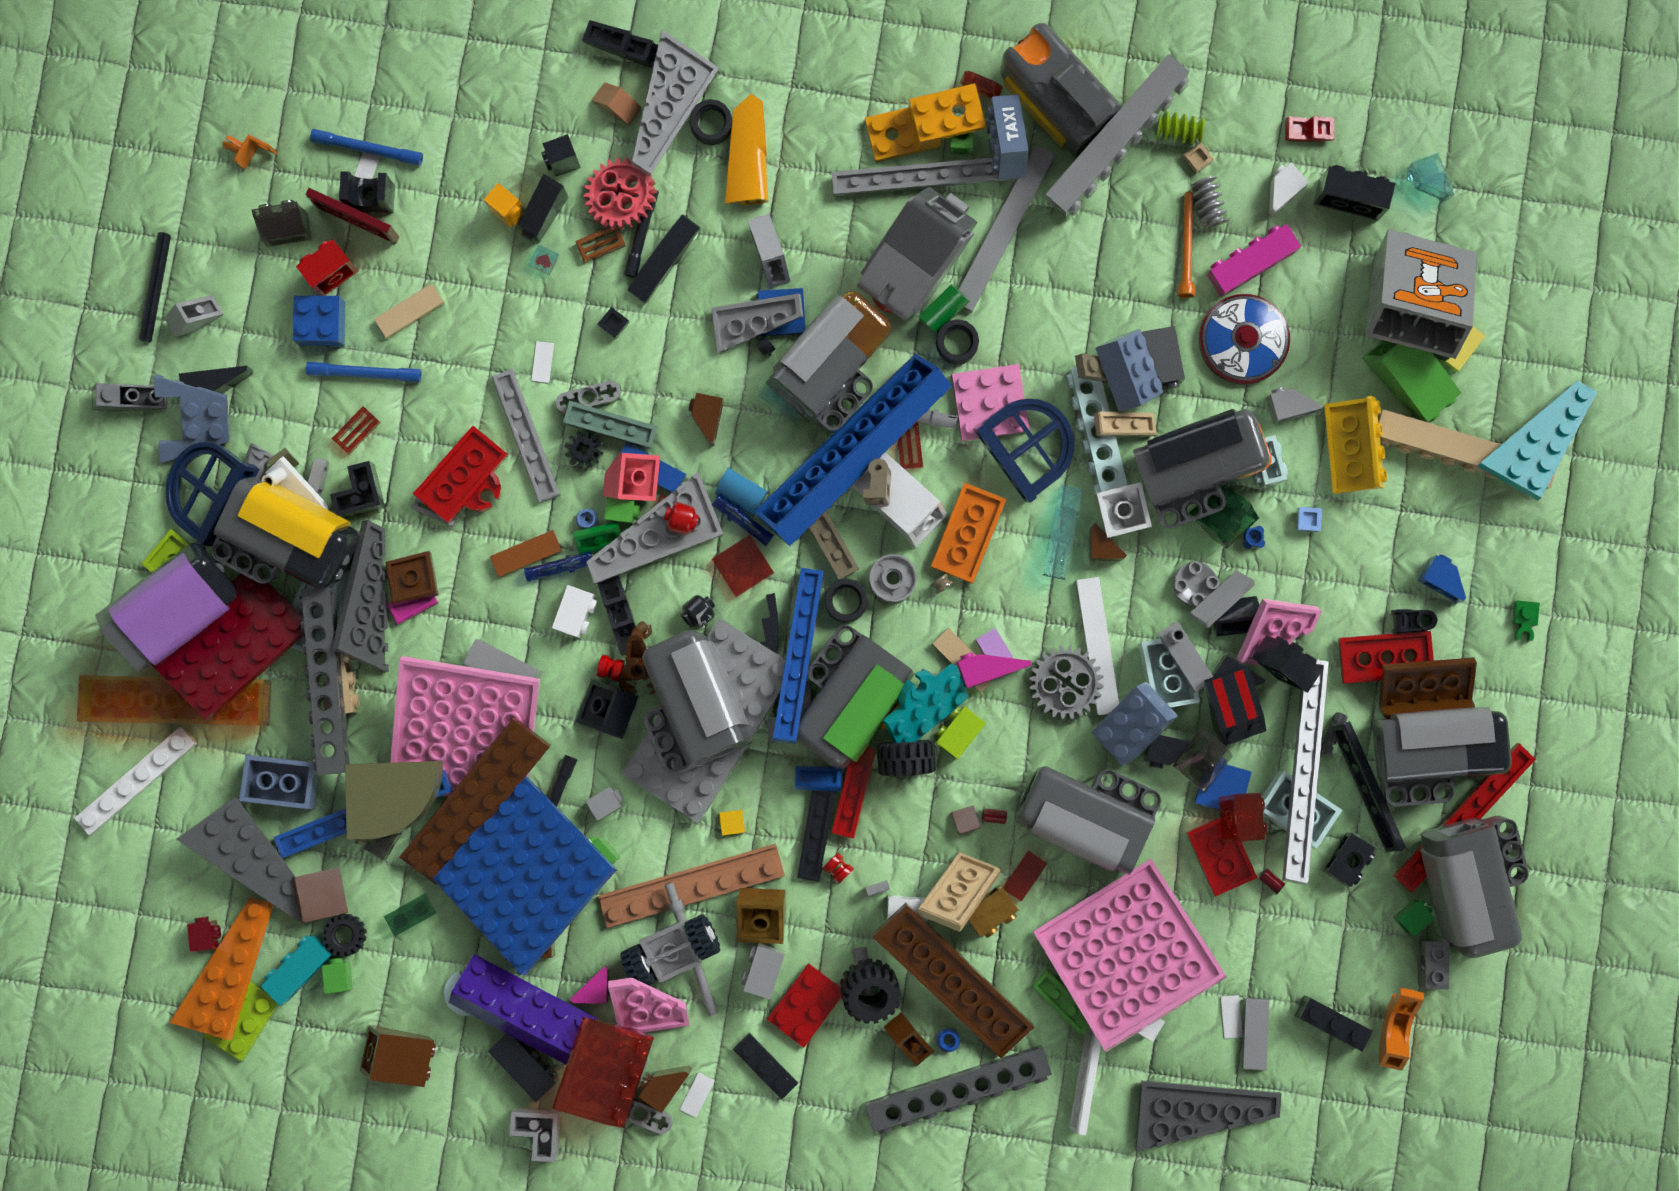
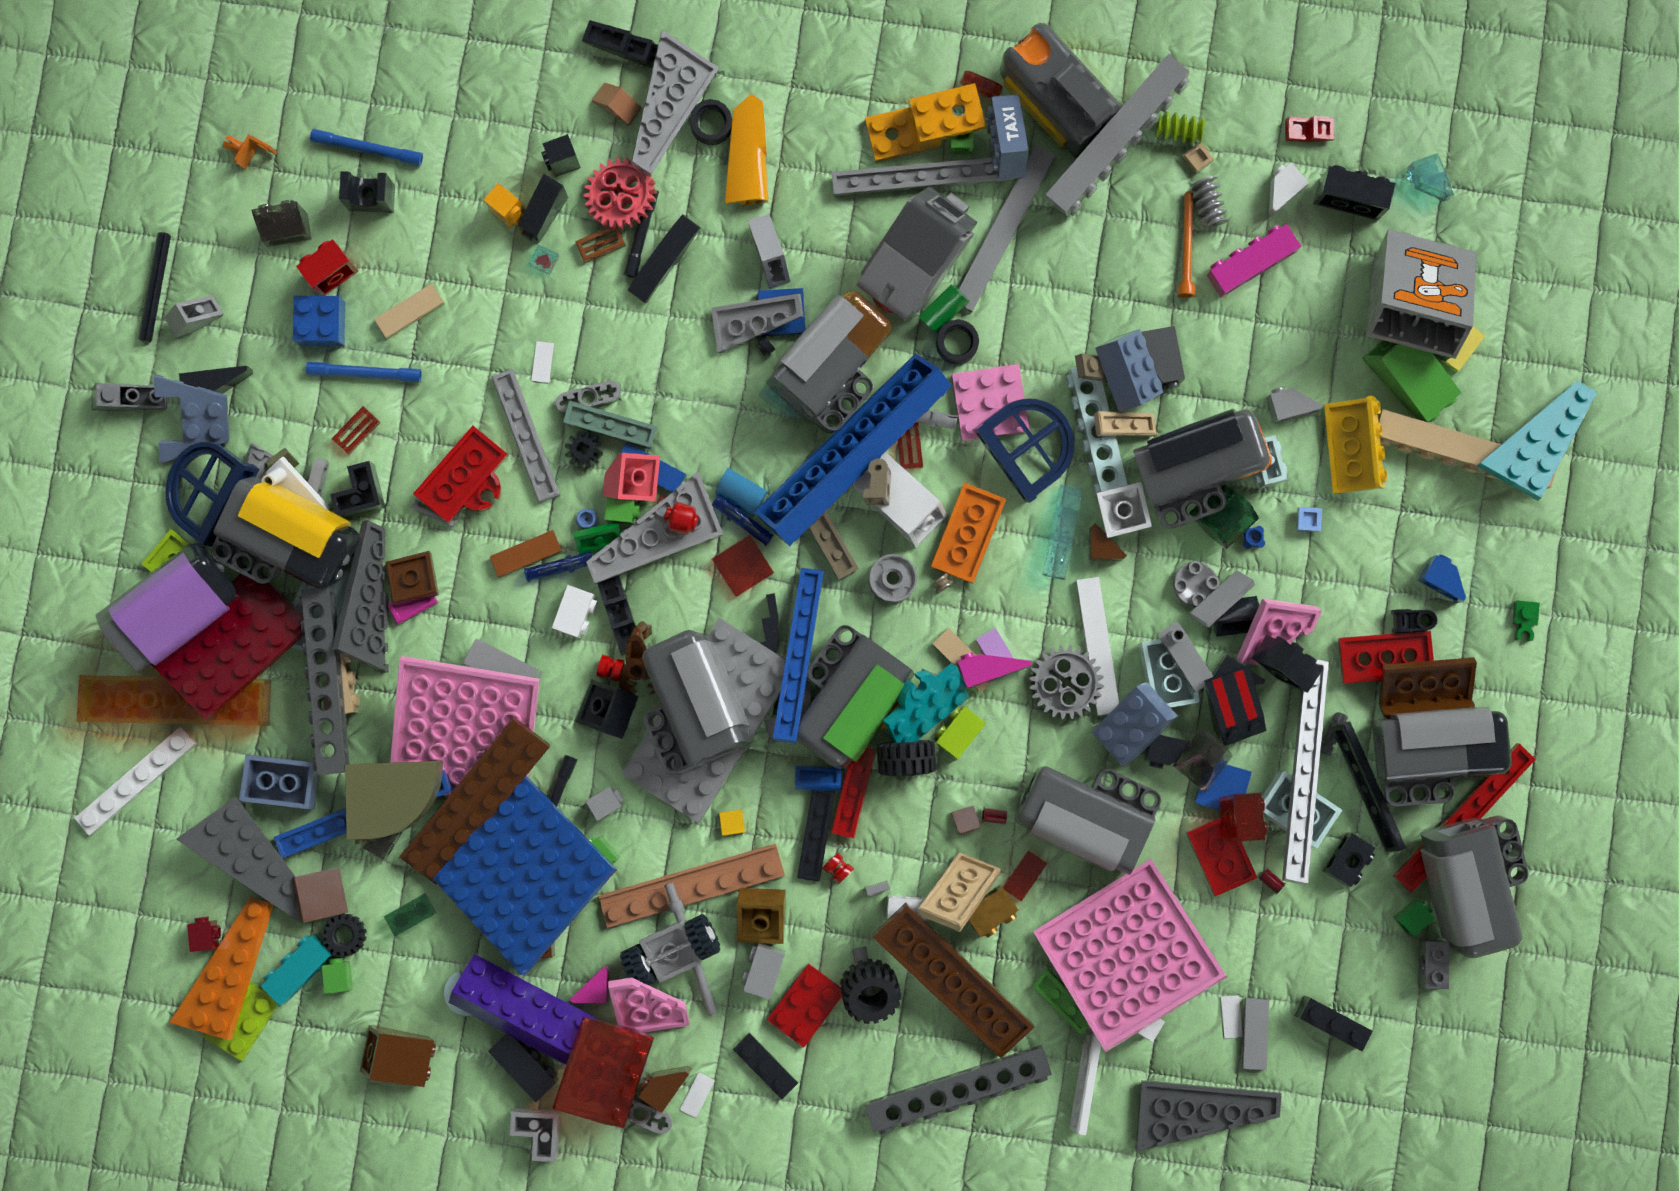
dark red tile [305,187,400,244] -> none
white sticker [354,152,380,179] -> none
black plate [597,307,630,339] -> none
black head [681,595,715,629] -> none
reddish brown slope [689,393,724,446] -> none
black tyre [824,579,868,623] -> none
reddish brown slope [884,1012,934,1066] -> none
blue plate [937,1028,960,1052] -> none
dish [1199,294,1290,384] -> none
orange arch [1379,988,1424,1071] -> none

